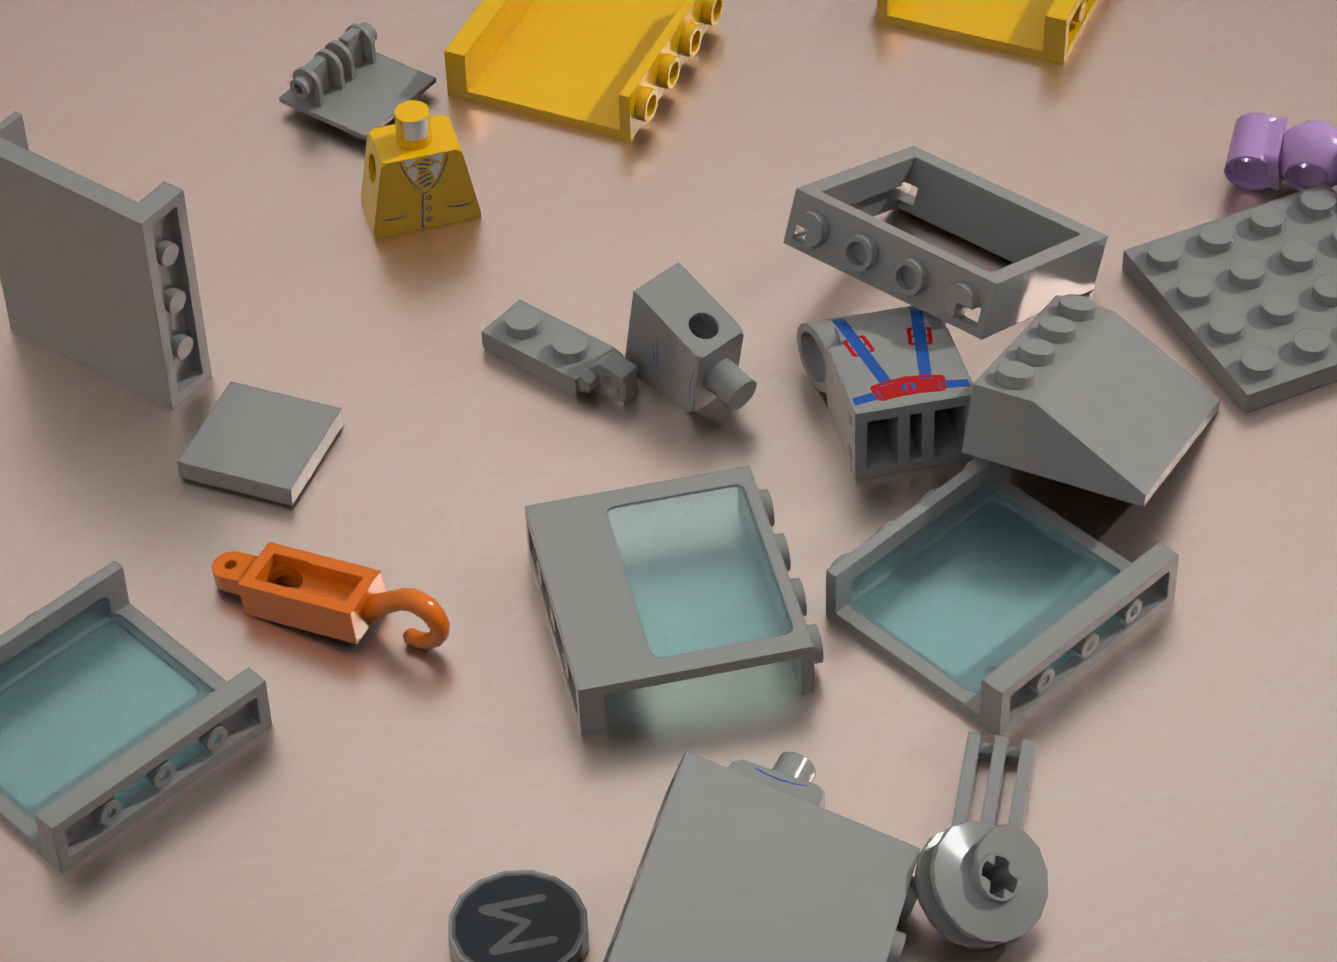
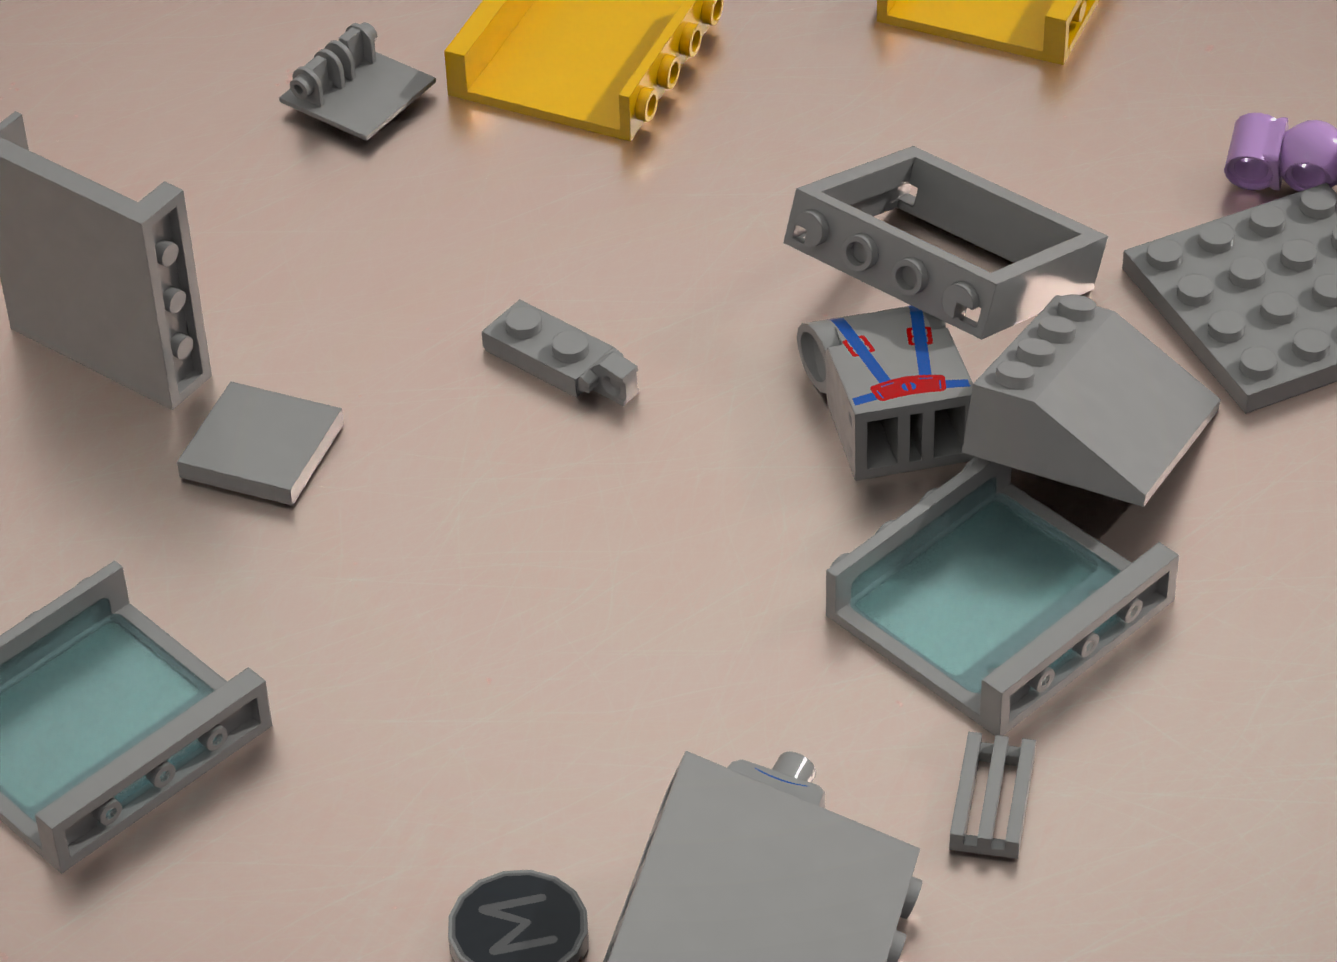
orange piece [212,542,450,649] -> none
yellow torso [361,100,481,240] -> none
panel [525,466,824,736] -> none
light grey torso [625,263,757,413] -> none
light grey piece [914,820,1048,949] -> none

